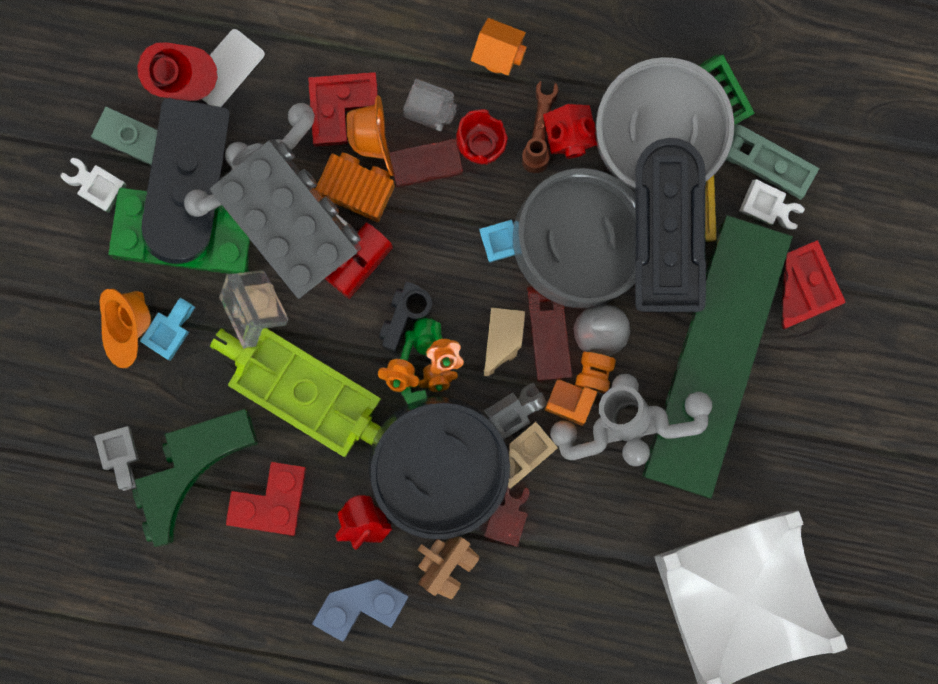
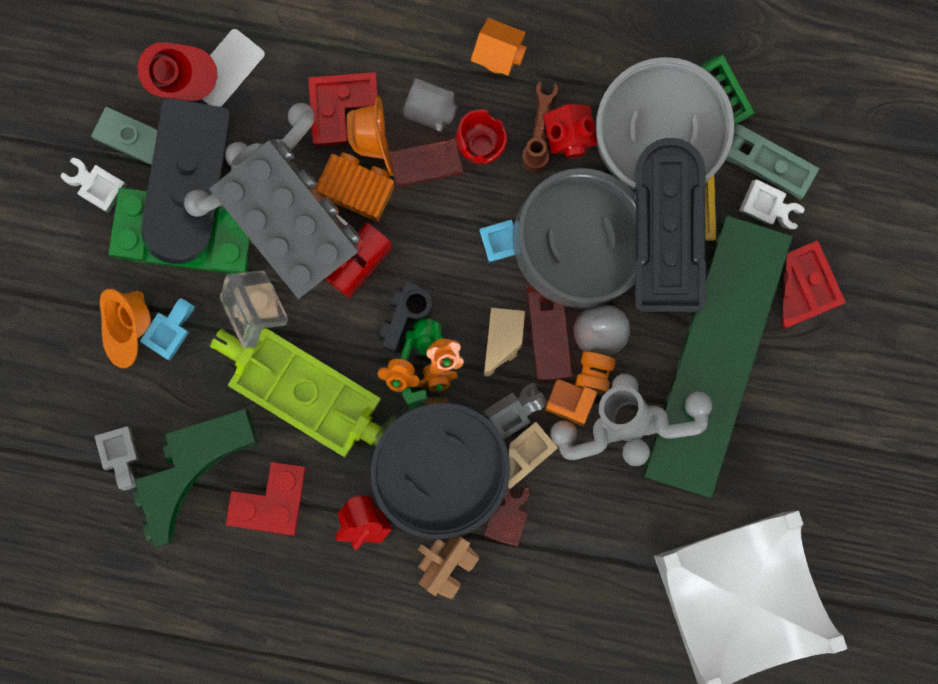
sand blue brick [312,579,410,642] -> none

